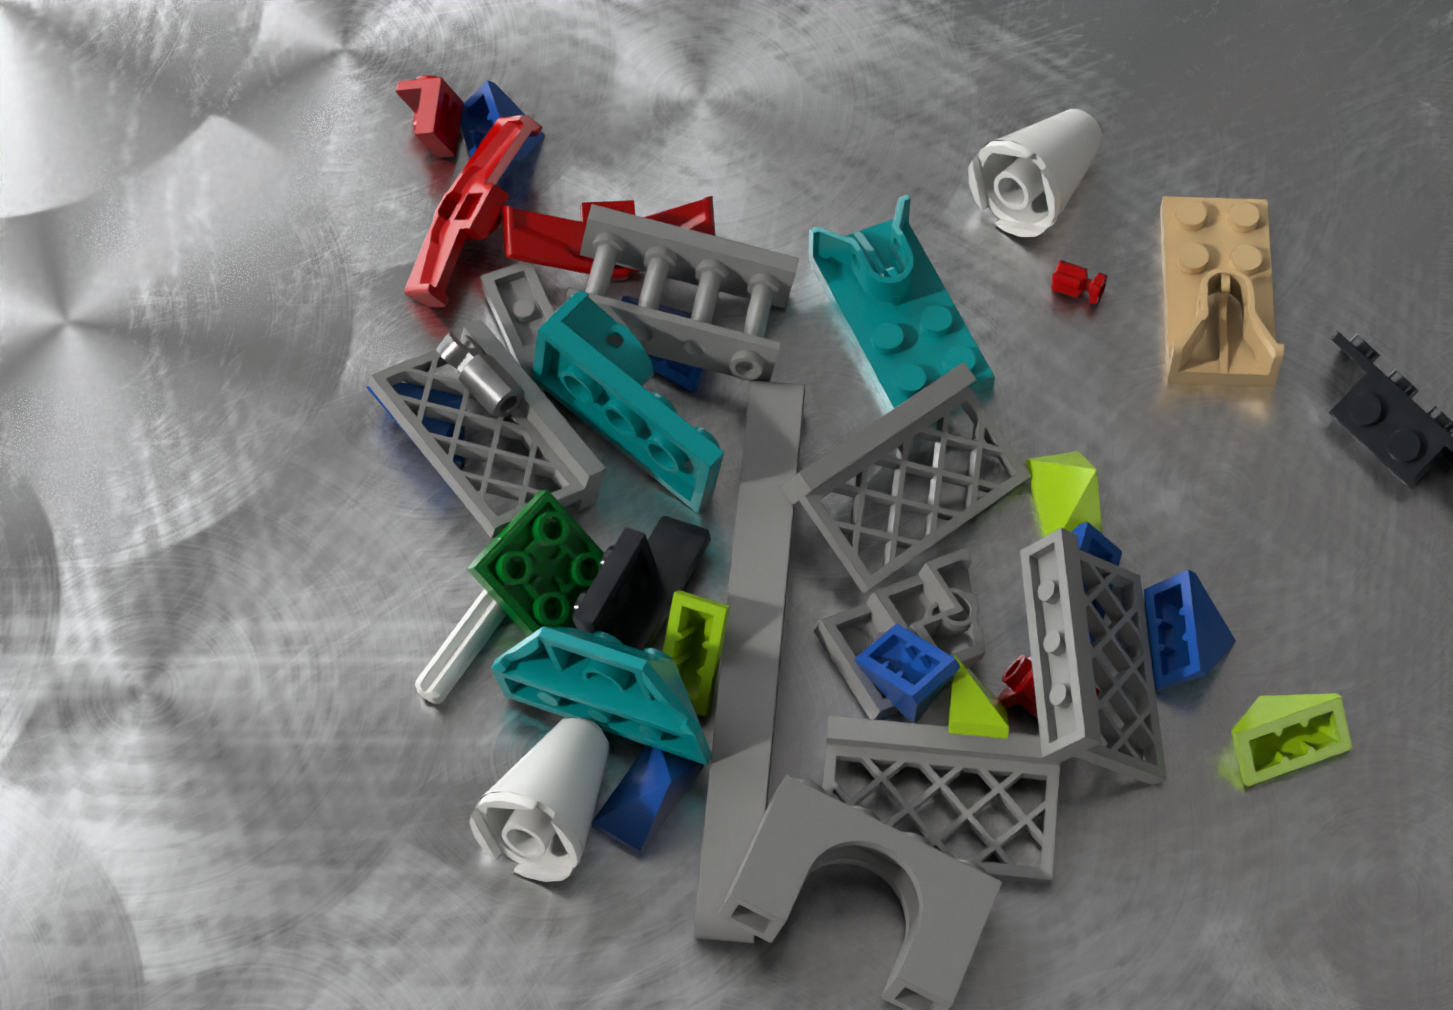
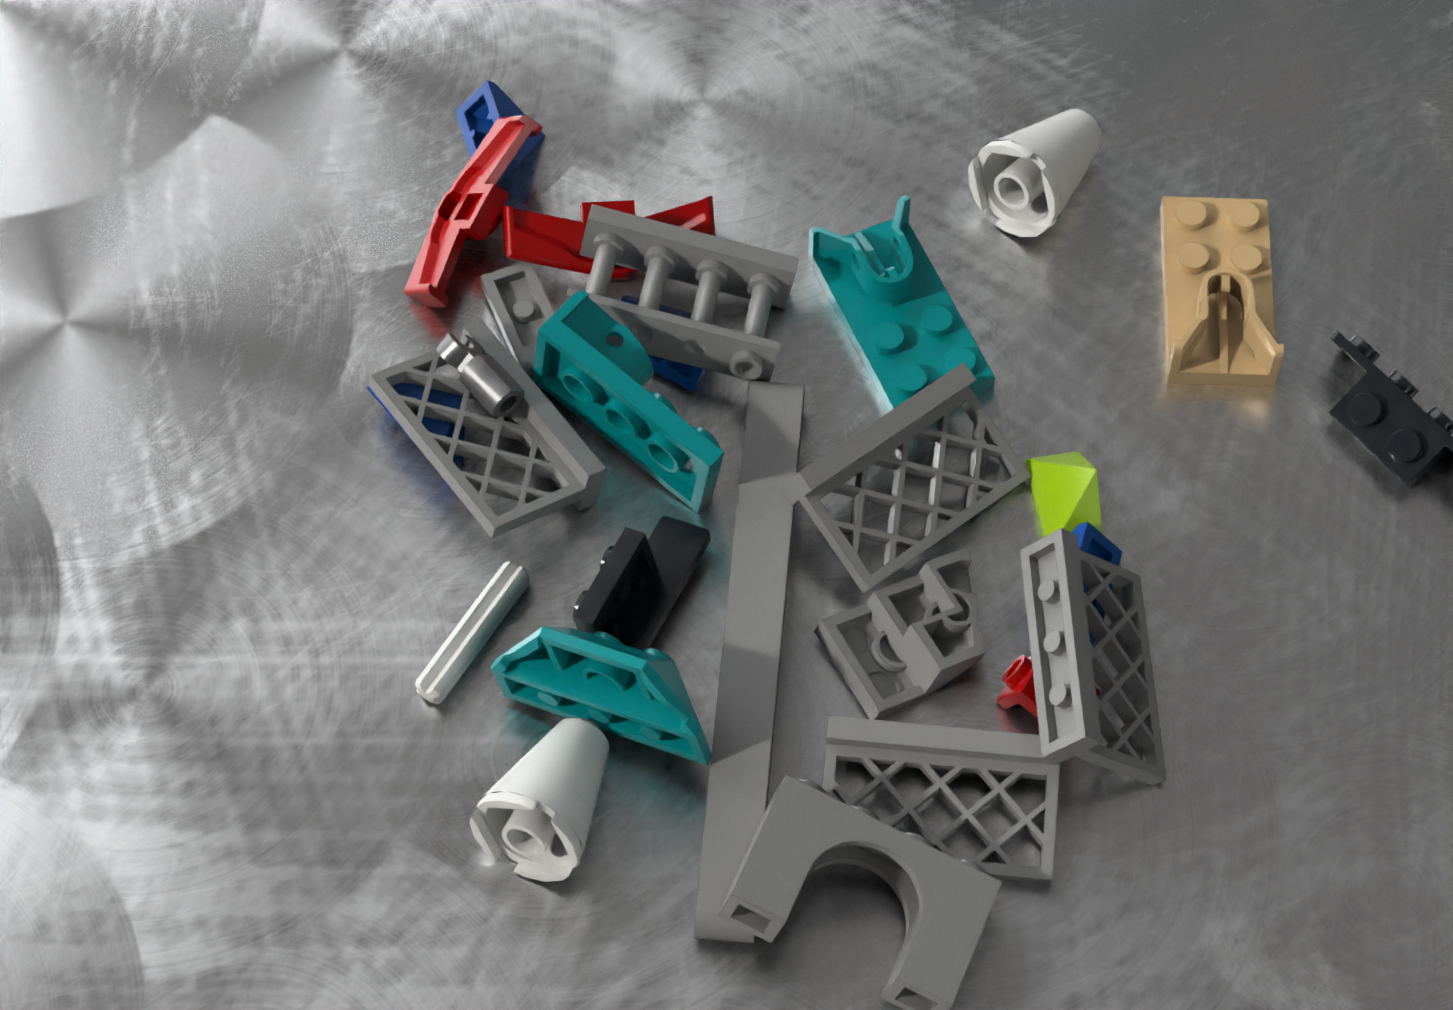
red bracket [396,75,464,158] -> none
green tile [466,489,604,636] -> none
blue slope [591,745,704,856] -> none
lime slope [662,590,731,716] -> none
blue slope [854,623,960,723] -> none
lime slope [948,655,1009,739] -> none
red piece [1051,260,1108,305] -> none
blue slope [1144,569,1236,693] -> none
lime slope [1231,693,1353,786] -> none

